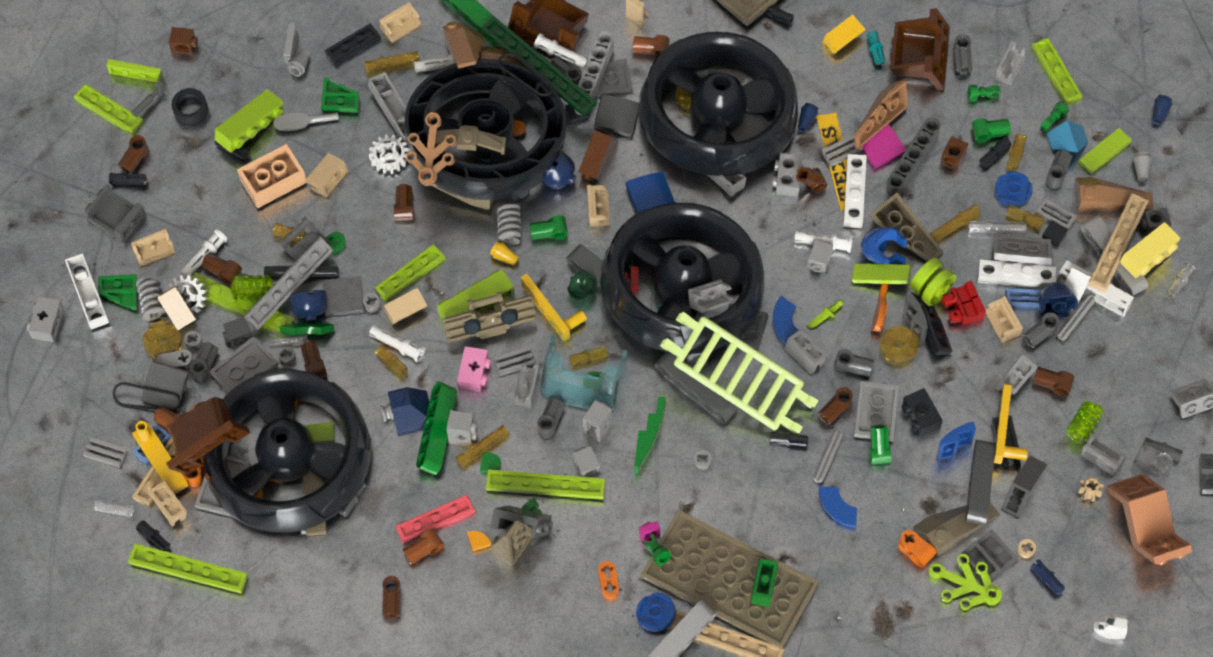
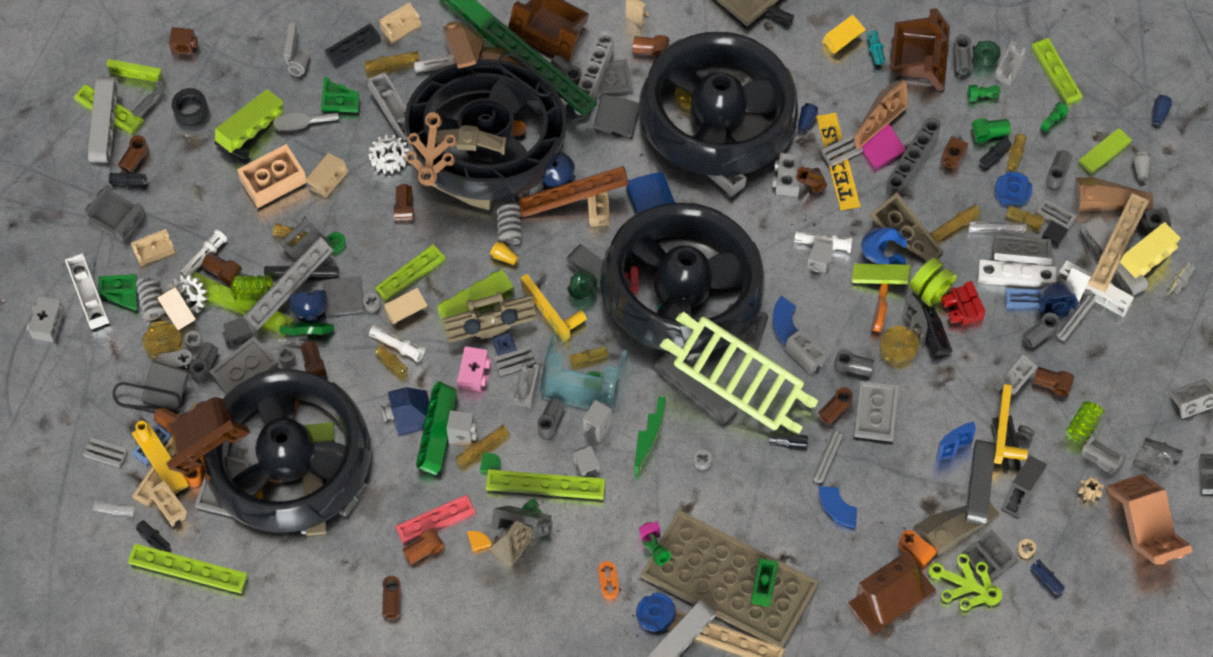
green piece [529,215,568,240] -> none
white pin [534,33,588,69] -> none
reddish brown slope [578,130,618,182] -> none
light grey hinge [688,279,734,313] -> none
lime piece [807,299,844,329] -> none
white piece [843,154,867,228] -> none
green piece [870,424,891,465] -> none
black brick [901,388,943,437] -> none
tan hinge [985,296,1023,343] -> none
dark azure slope [1047,120,1088,152] -> none
white rock [1093,614,1127,639] -> none
none -> light grey beam [88,76,118,162]
none -> dark blue tile [492,332,517,356]
none -> dark orange tile [518,166,629,218]
none -> reddish brown windscreen [848,550,936,636]
none -> clear green hair [972,40,1001,66]
none -> dark grey bush [1016,425,1035,443]

